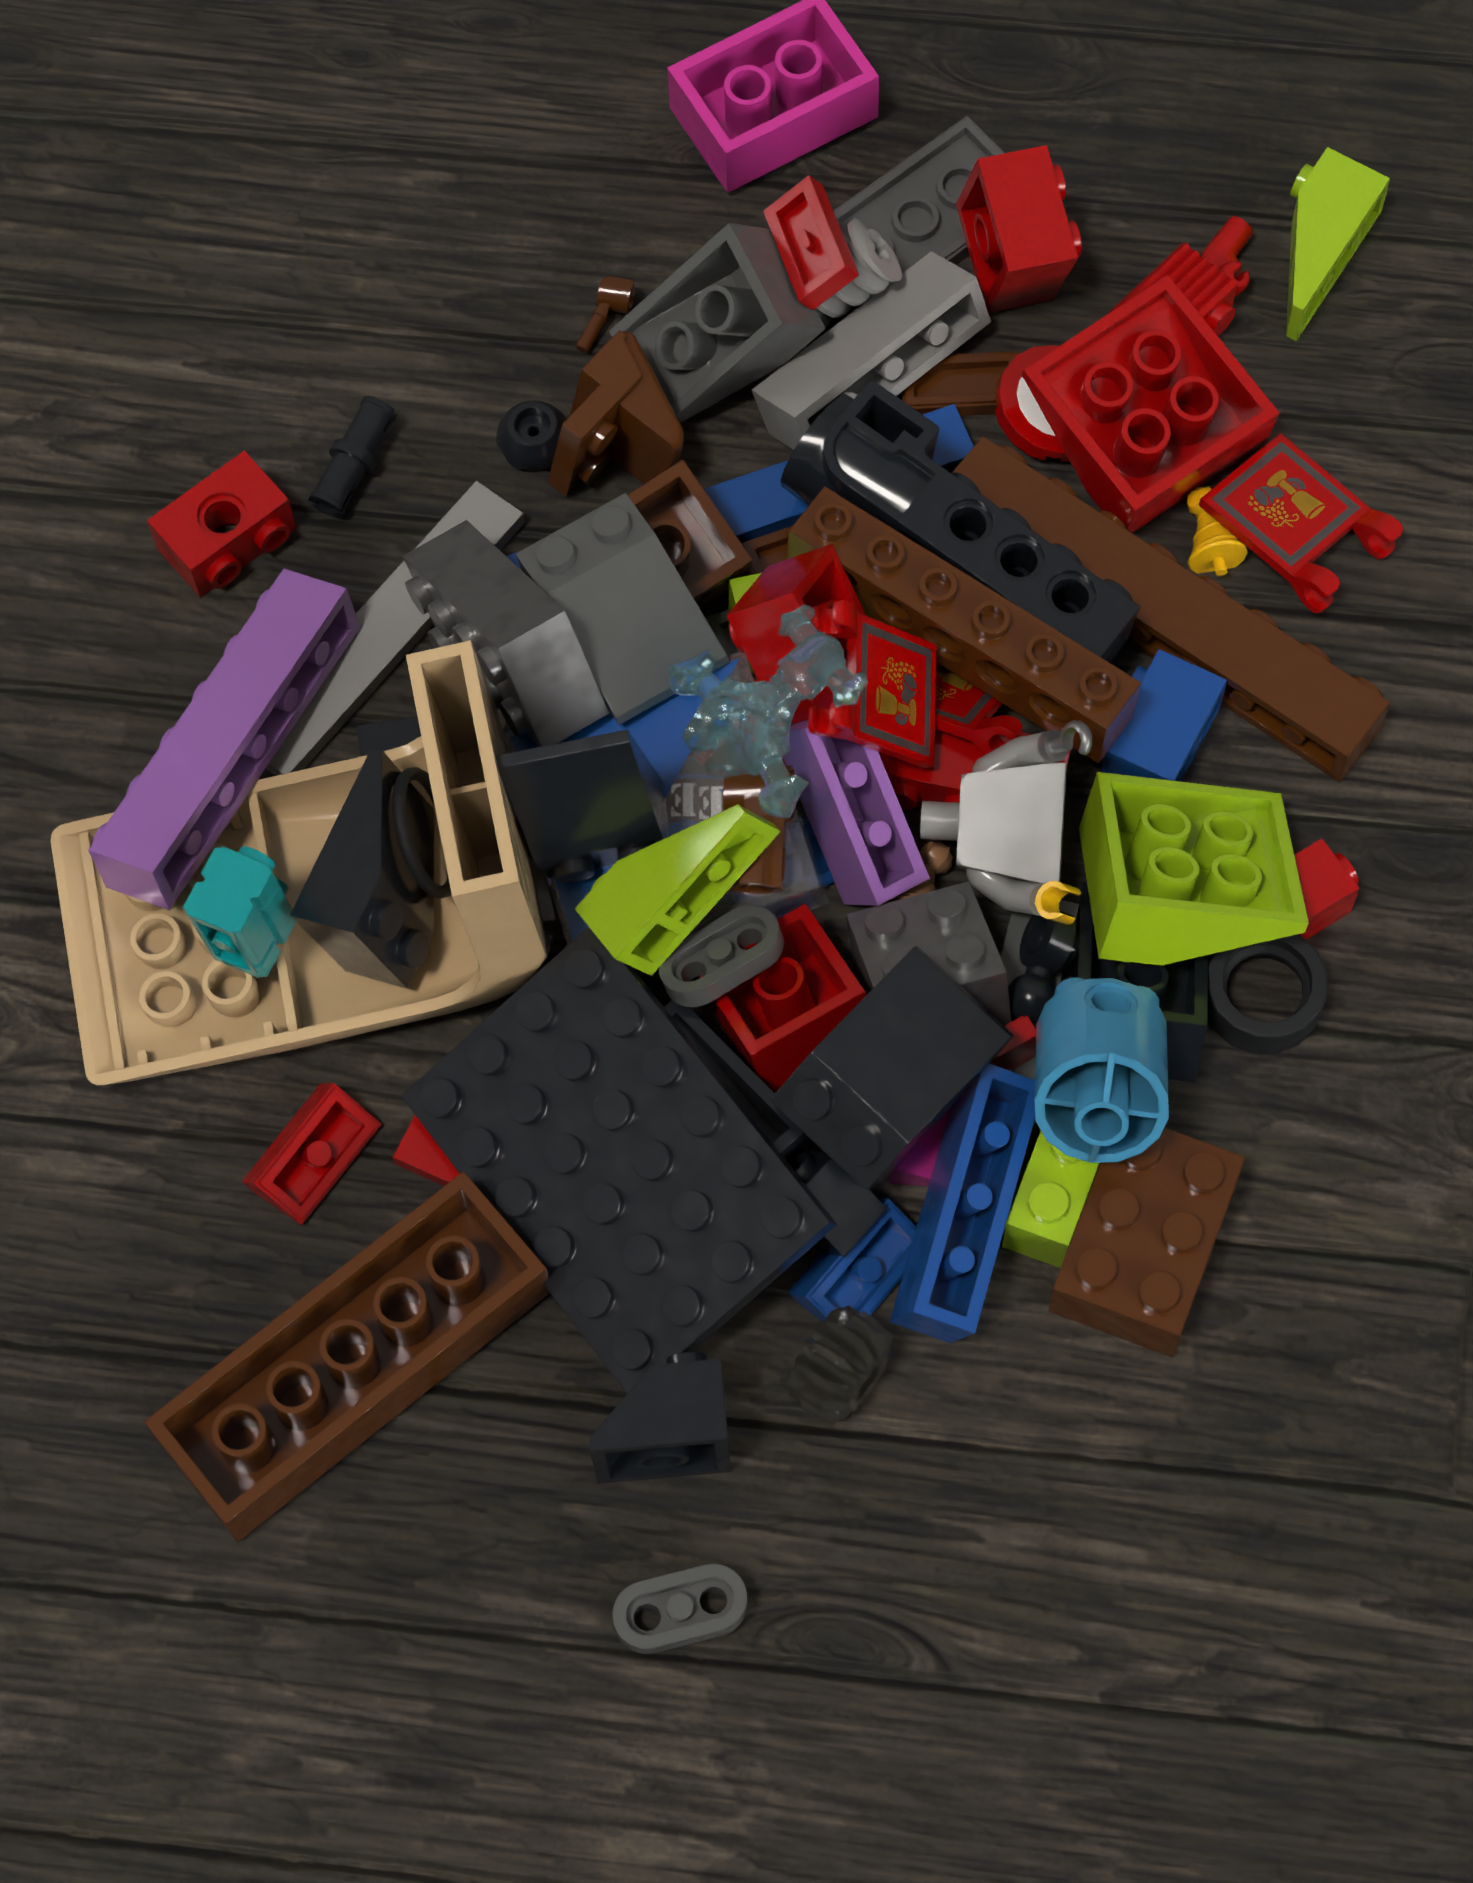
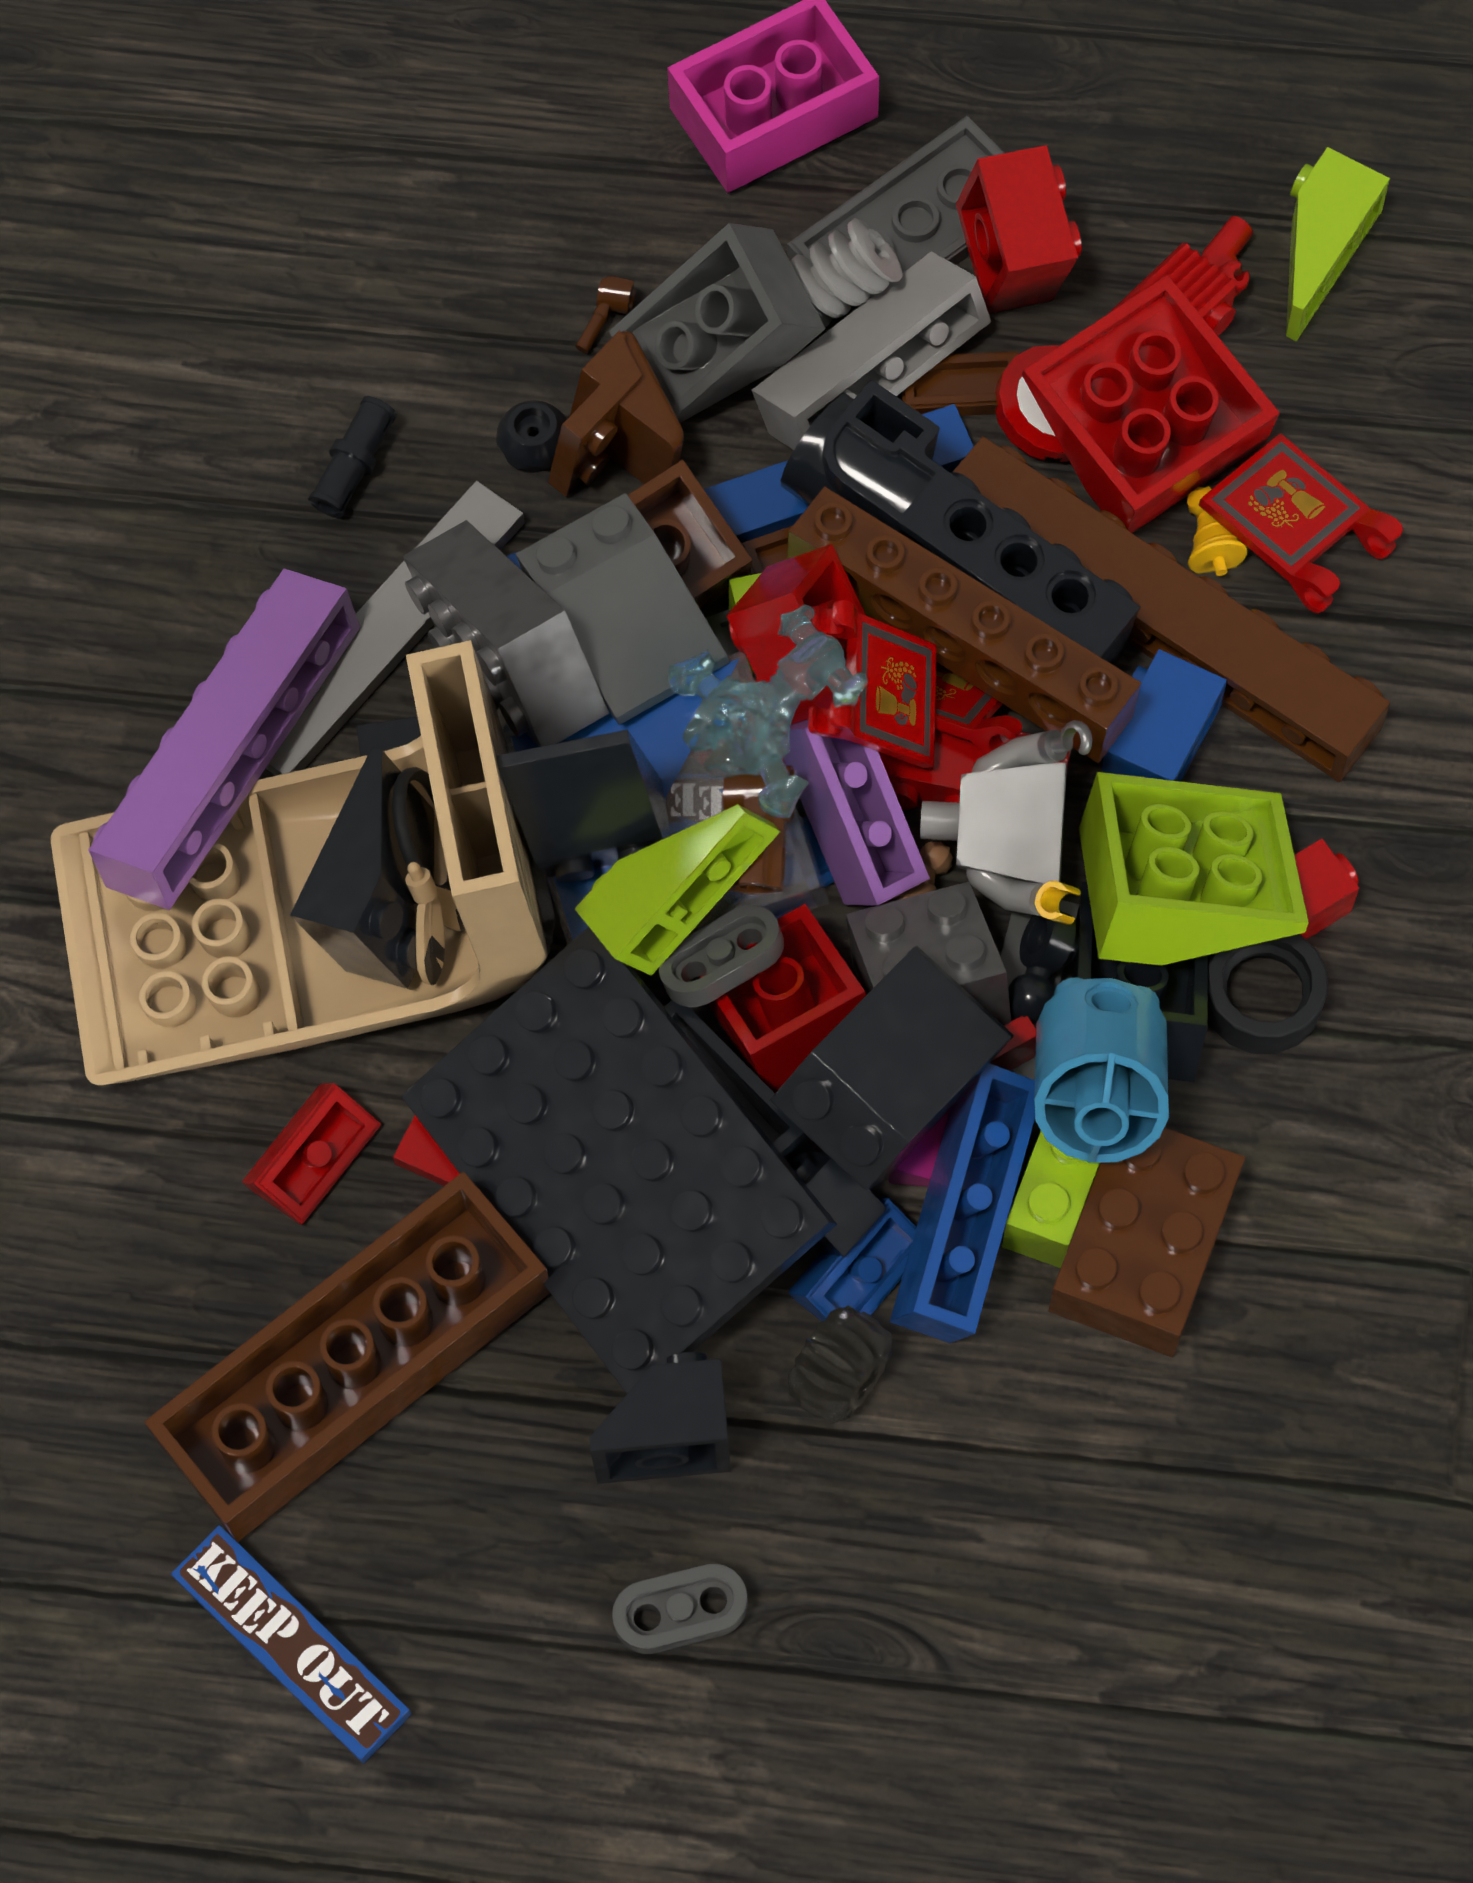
red brick [147,450,296,598] -> none
teal brick [183,846,296,979] -> none
red plate [763,175,859,310] -> none
none -> tile [171,1525,412,1764]
none -> tan piece [405,862,465,985]

